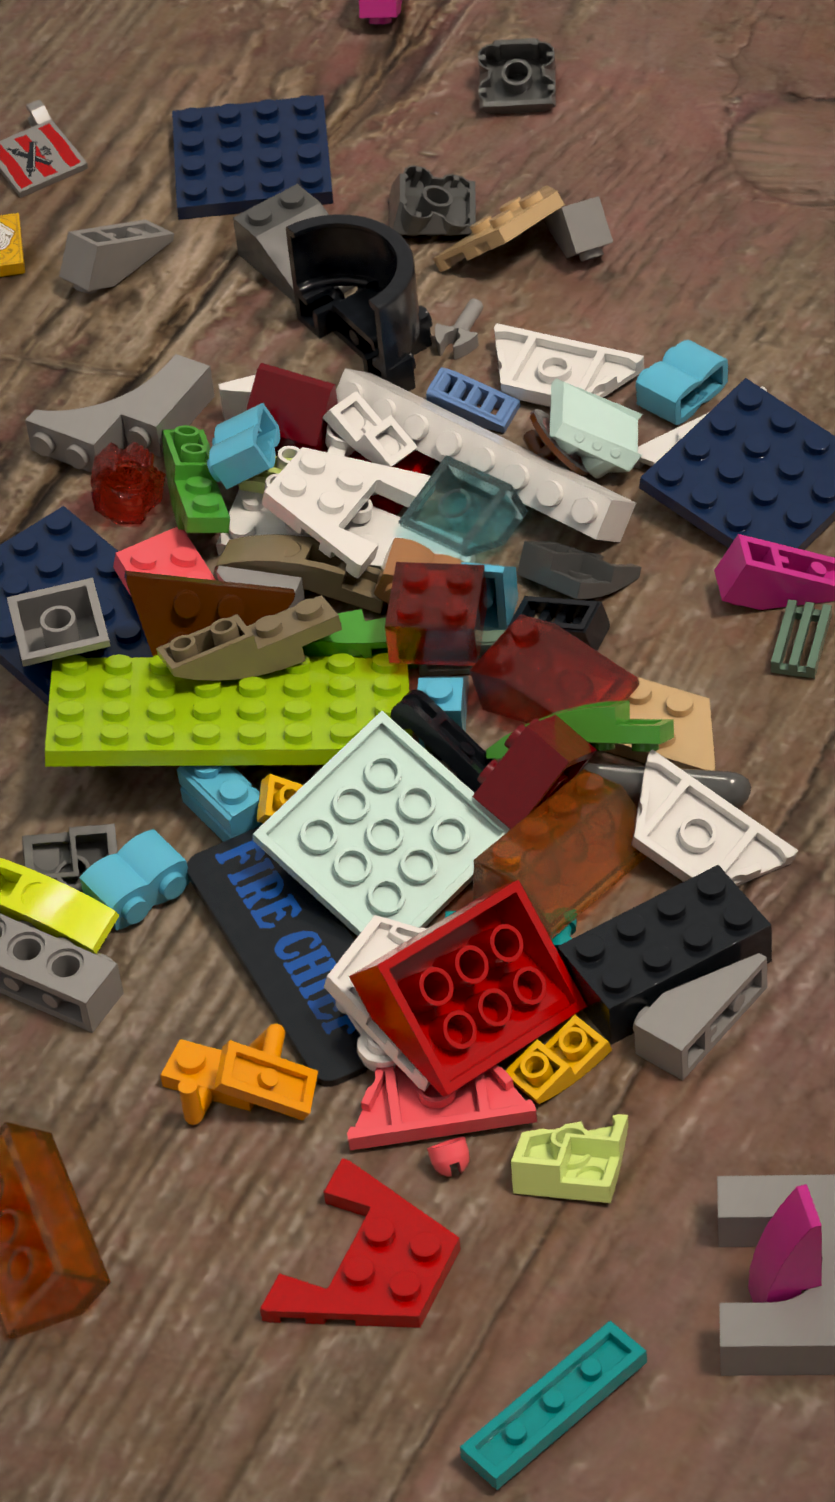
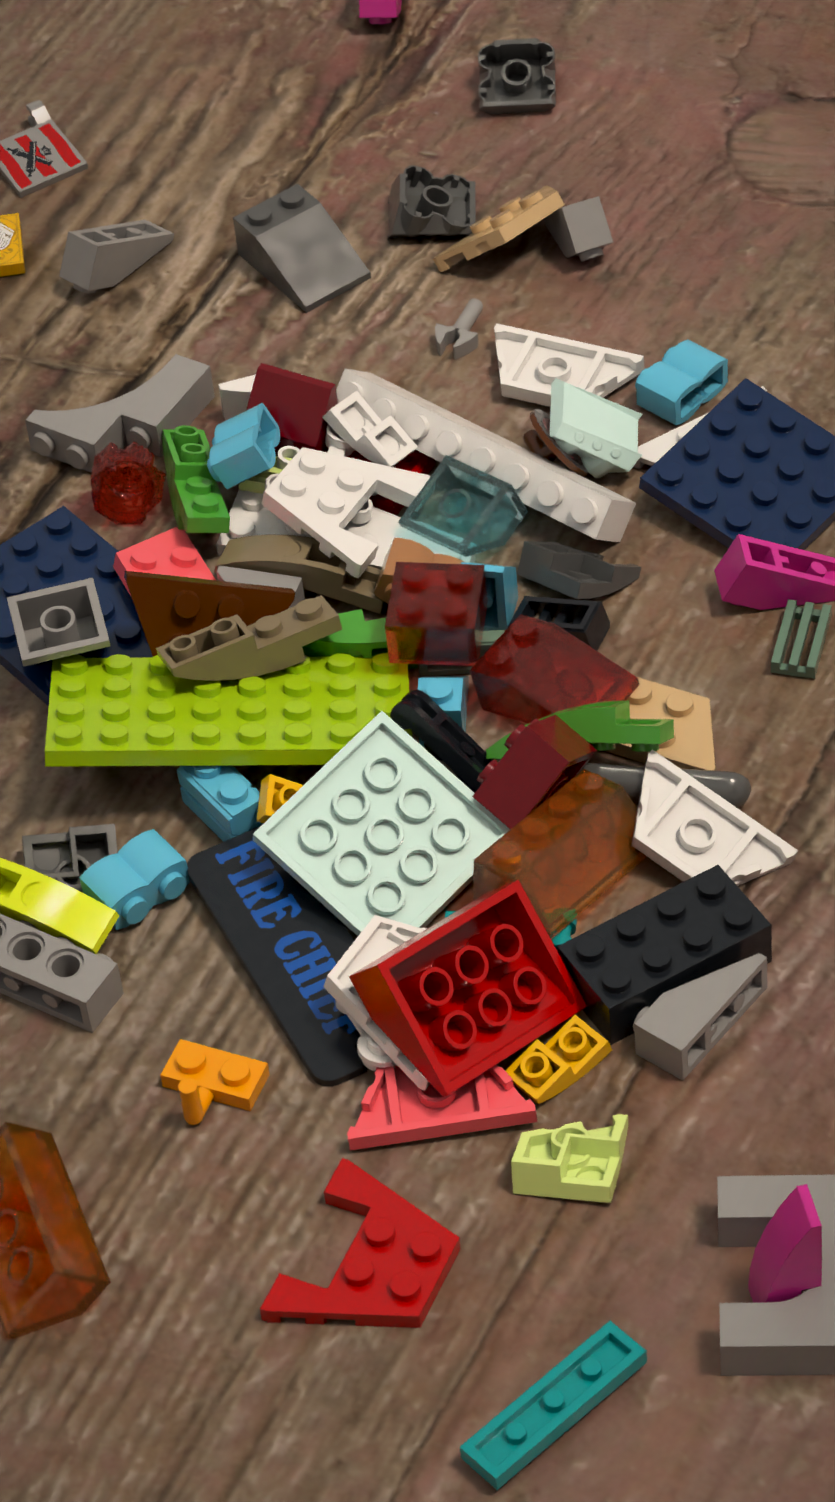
dark blue plate [172,95,334,220] -> none
light orange plate [214,1023,318,1121] -> none
black piece [285,214,432,391] -> none
medium blue slope [426,367,520,433] -> none
coral hinge [427,1137,470,1177] -> none

